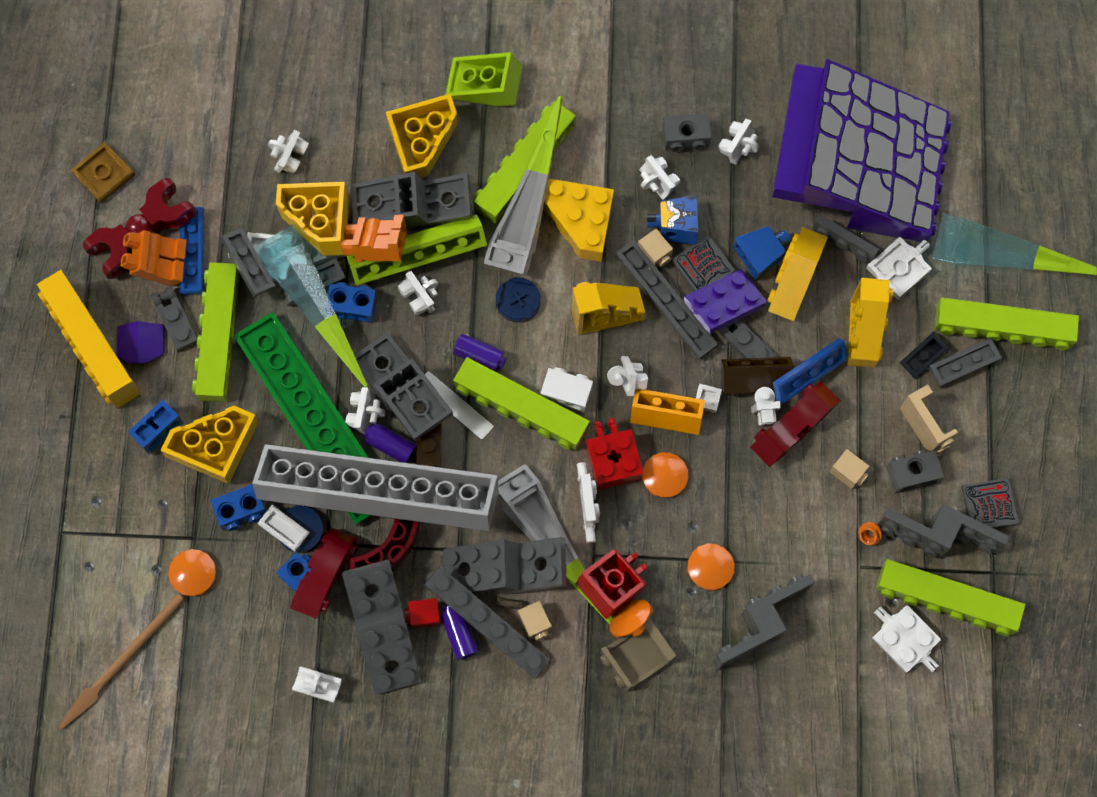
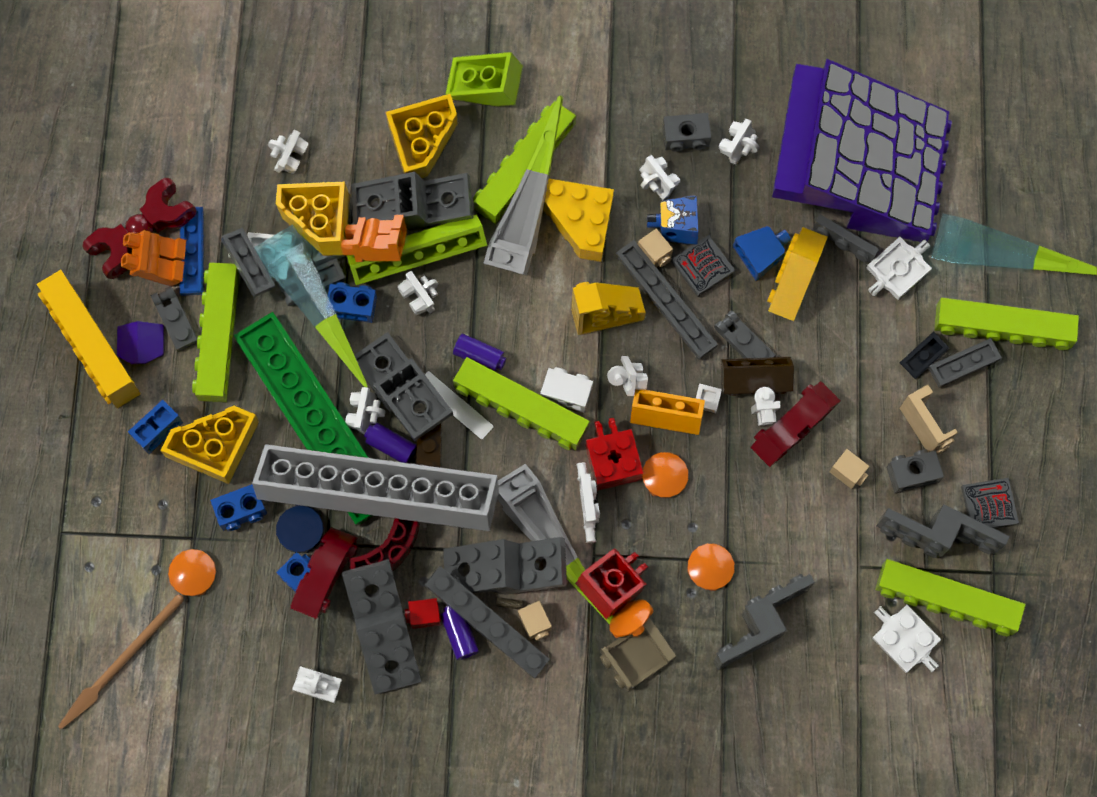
pearl gold tile [70,142,135,203] -> none
white tile [257,505,310,553] -> none
dark blue tile [496,277,541,322] -> none
dark purple plate [684,269,767,335] -> none
blue tile [773,338,848,404] -> none
yellow brick [847,278,893,368] -> none
orange plate [859,522,882,545] -> none

